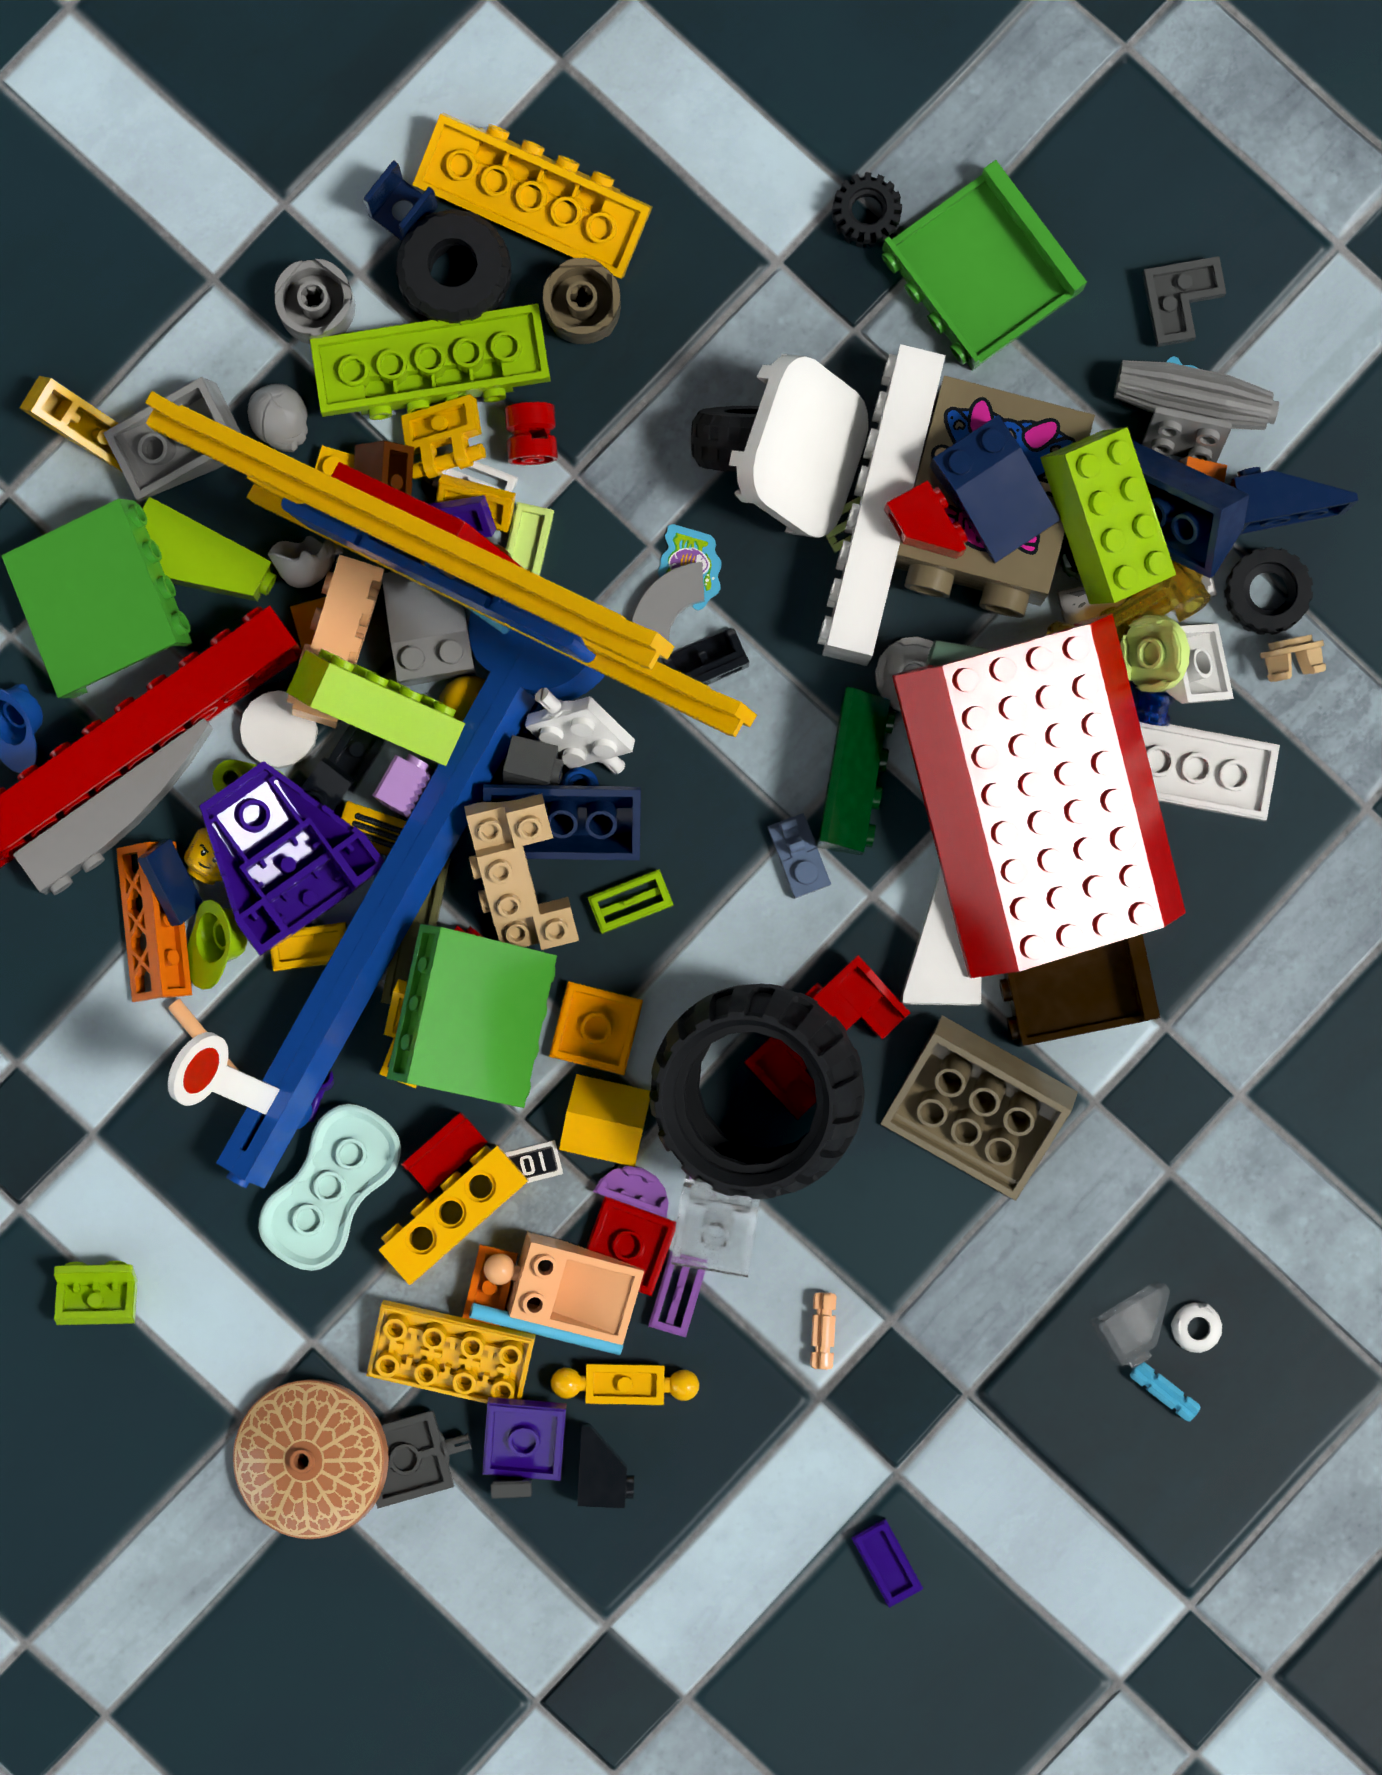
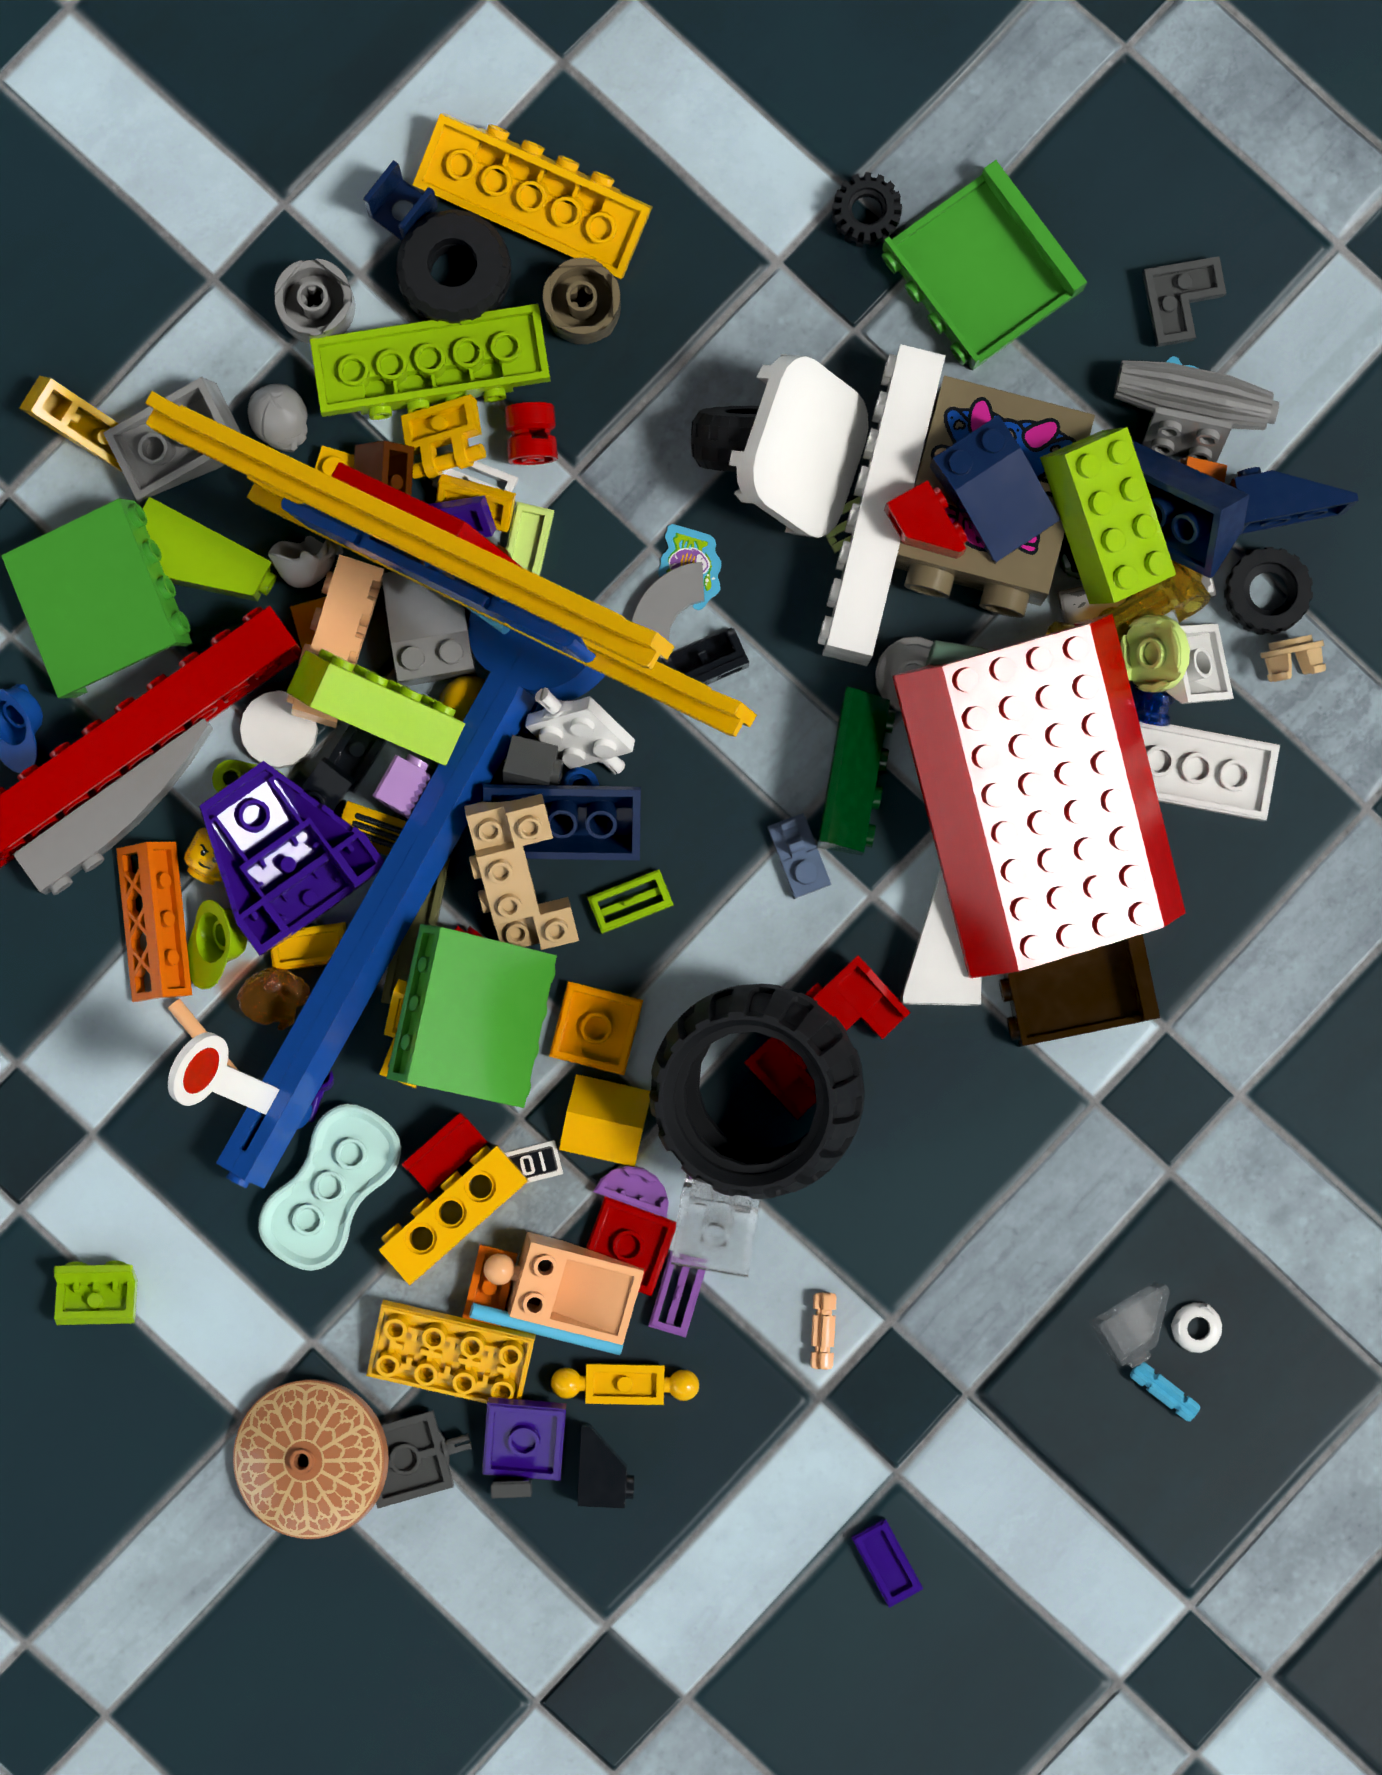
dark blue tile [137,839,203,926] -> none
dark tan slope [880,1015,1078,1201] -> none
none -> clear orange hair [237,967,310,1030]

